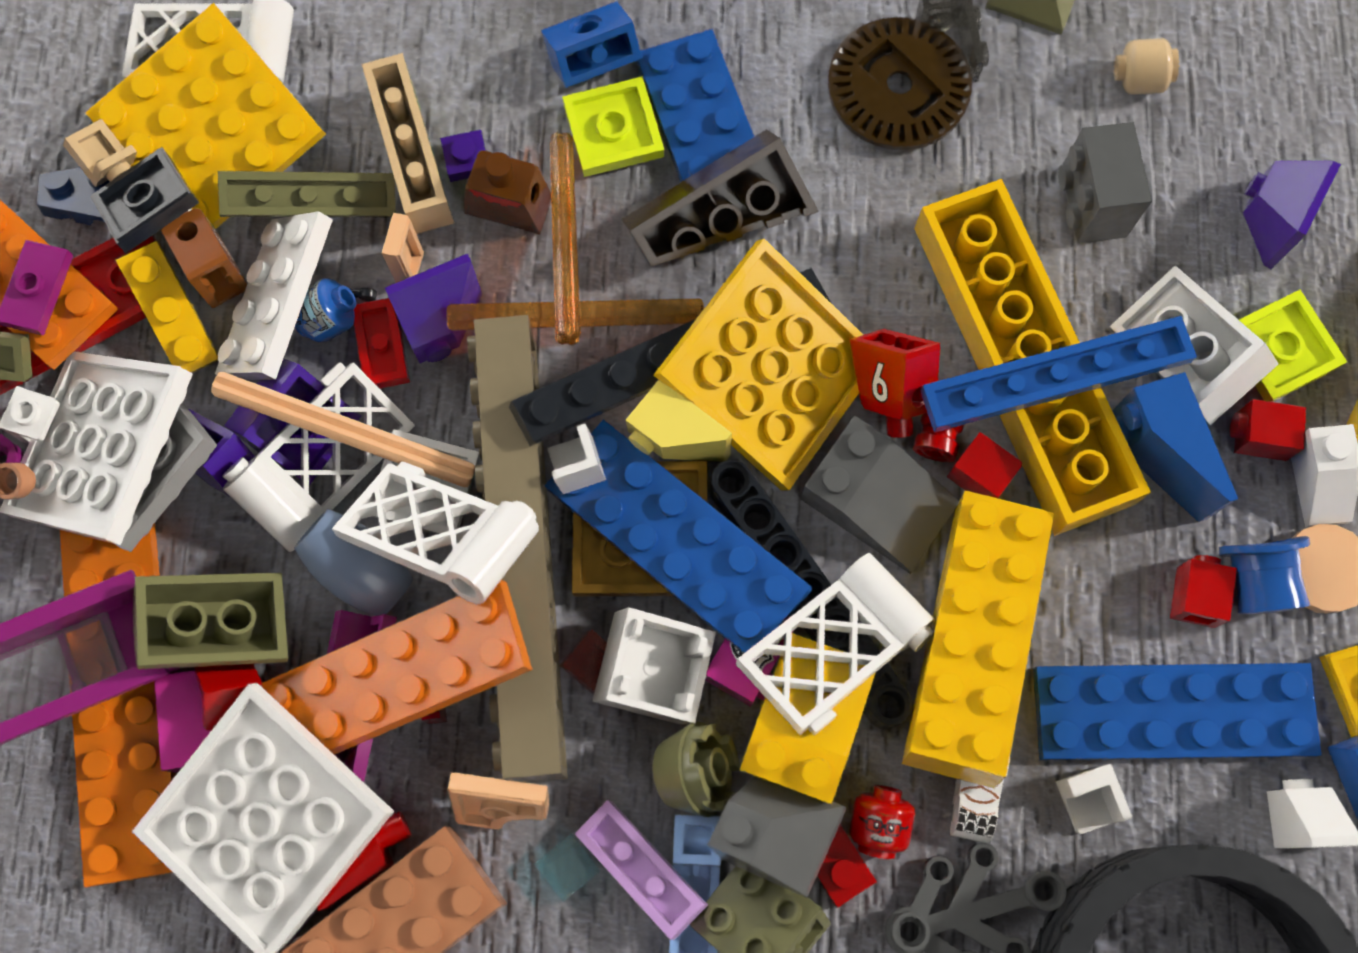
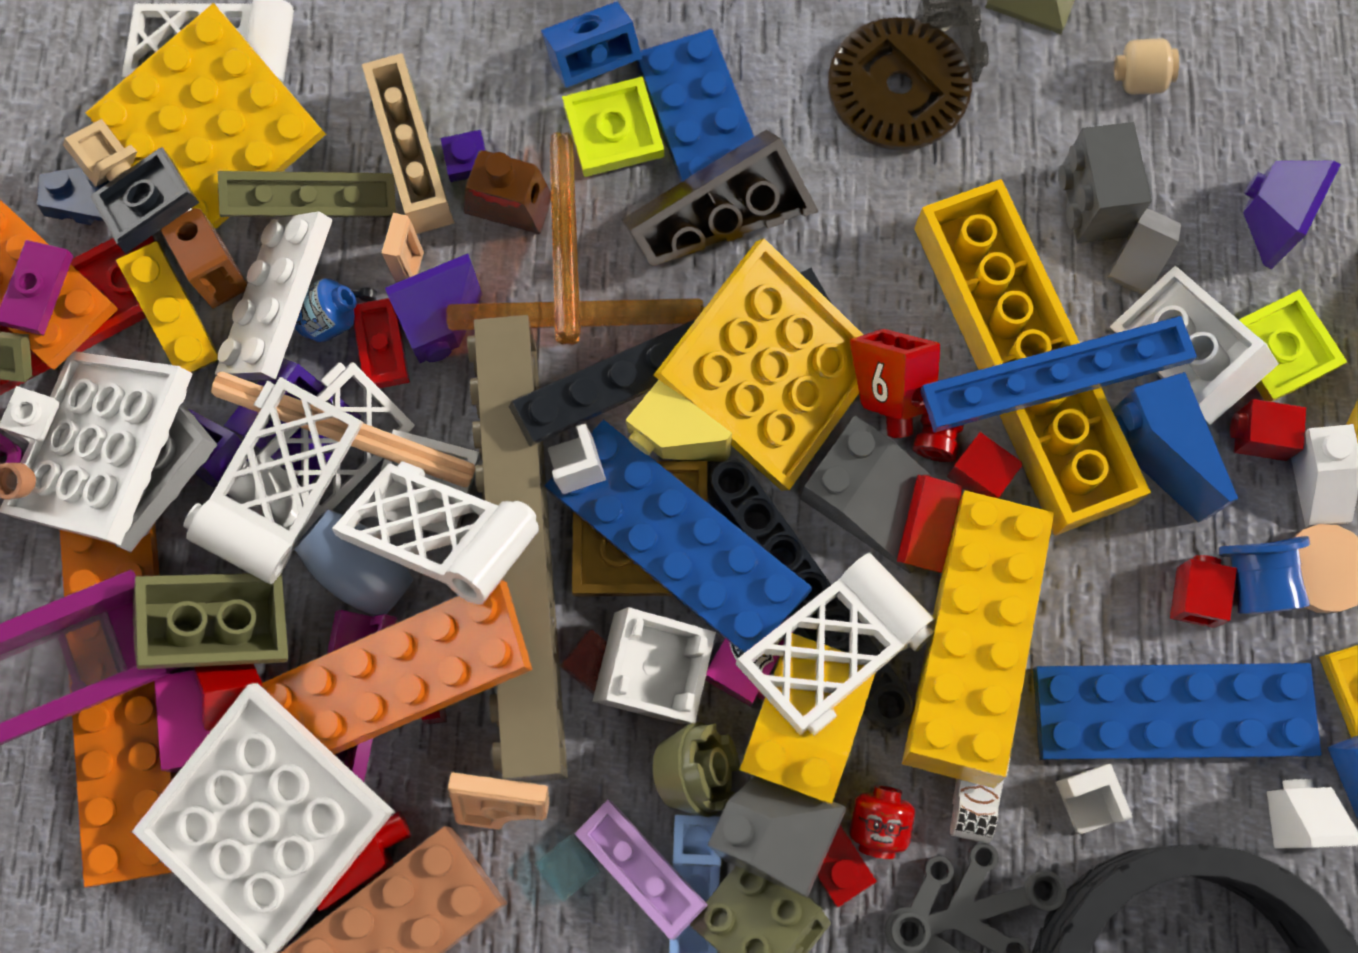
none -> white piece [183,377,364,585]
none -> red tile [896,474,963,573]
none -> light grey slope [1107,208,1181,295]

